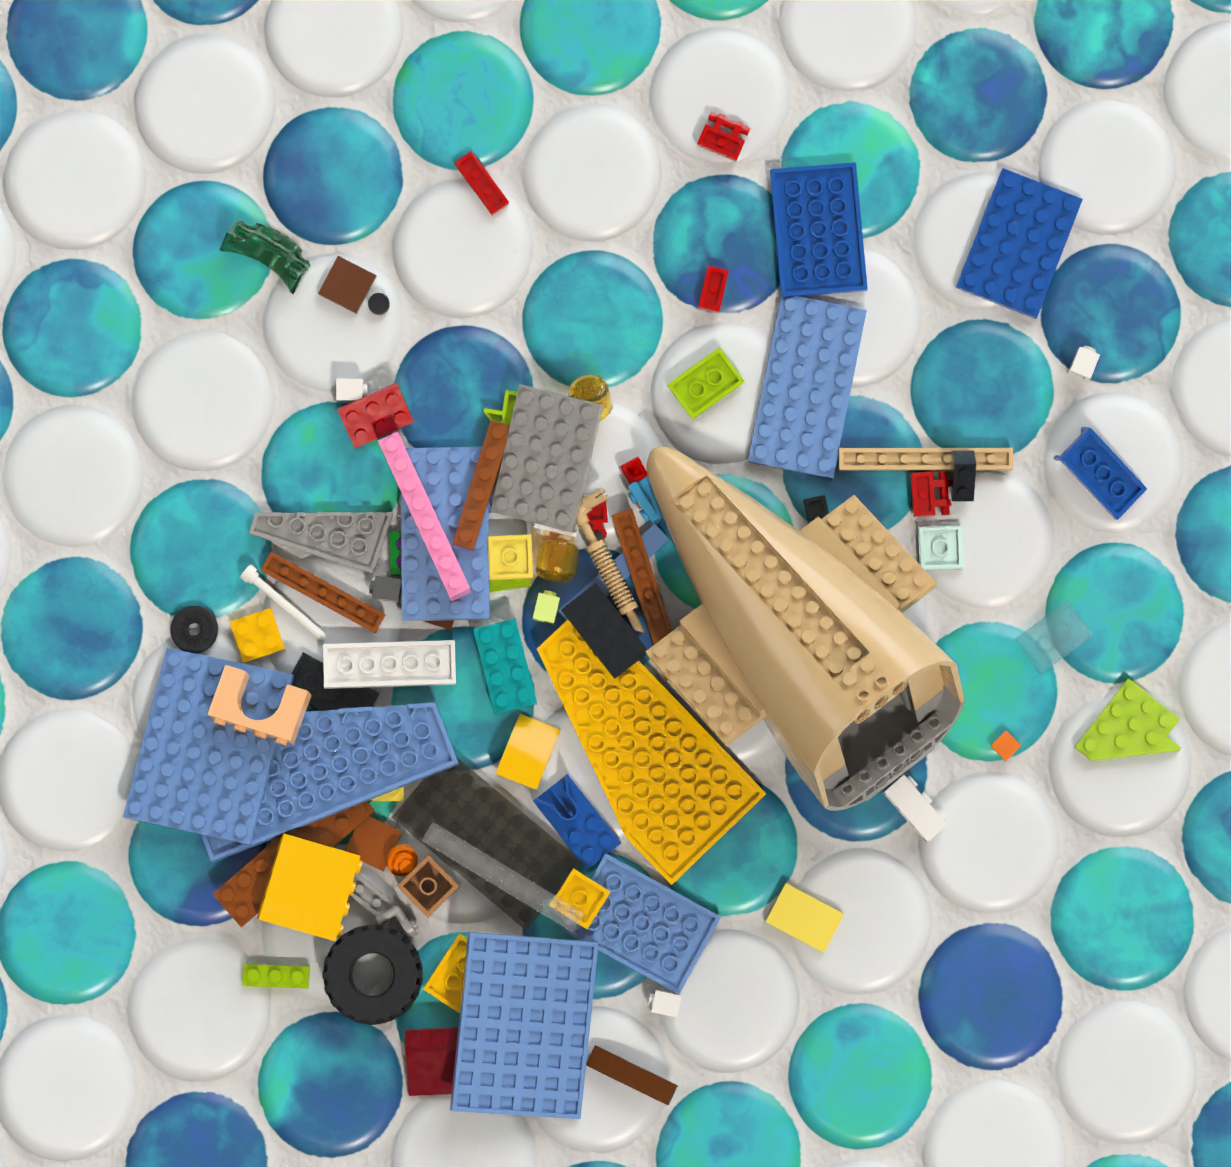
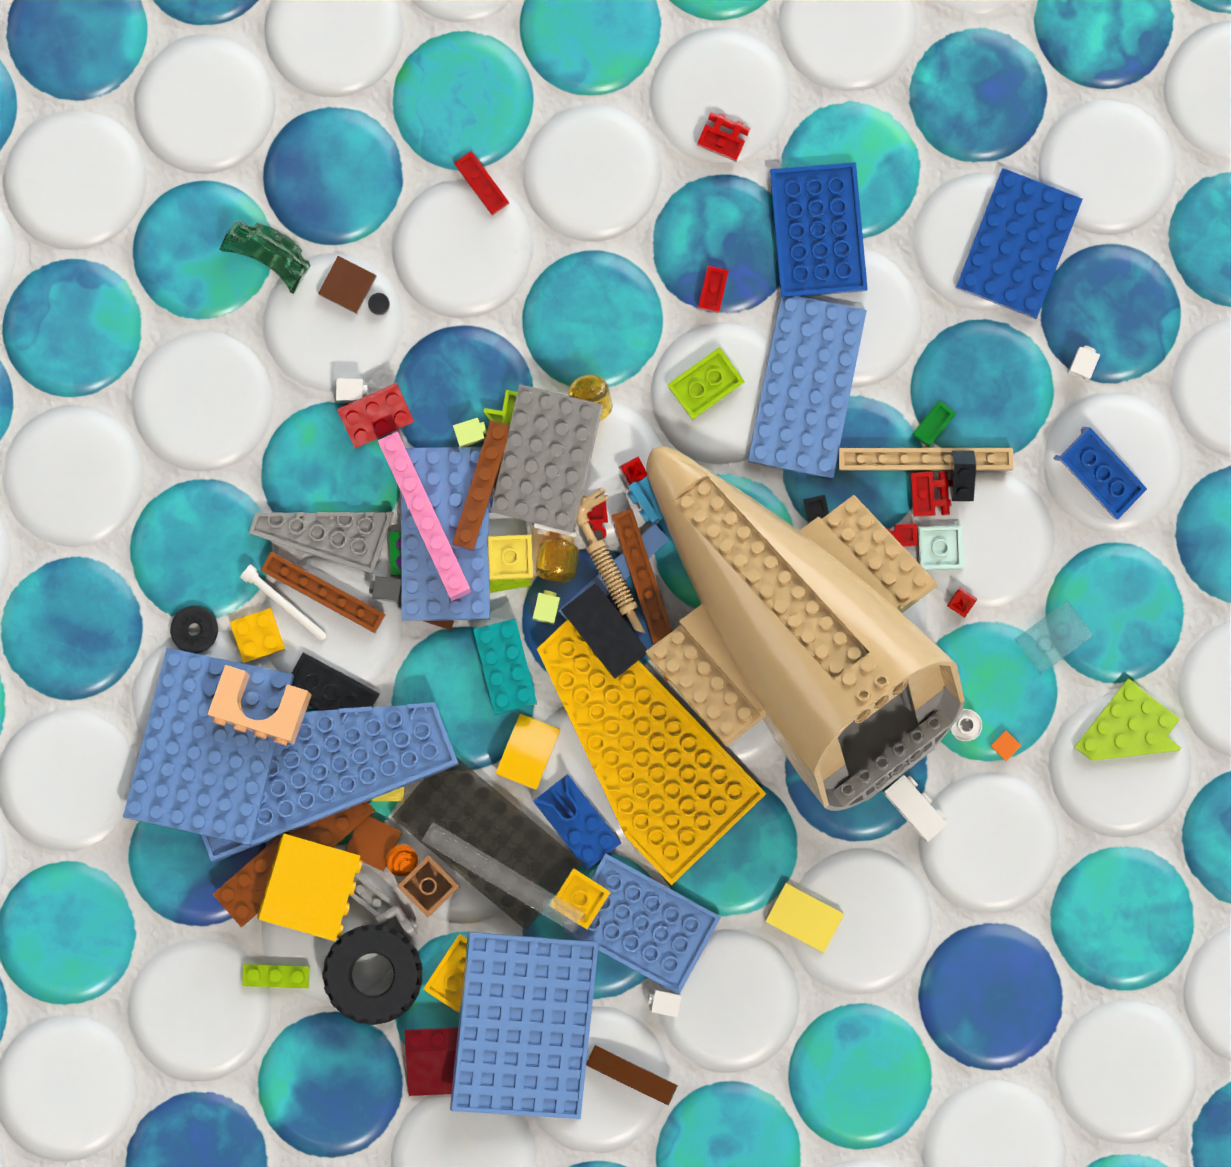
white plate [323,640,456,689] -> none
none -> yellowish green brick [453,418,487,448]
none -> red plate [886,524,917,547]
none -> green tile [912,400,957,448]
none -> red tile [947,587,977,618]
none -> white plate [950,709,982,742]

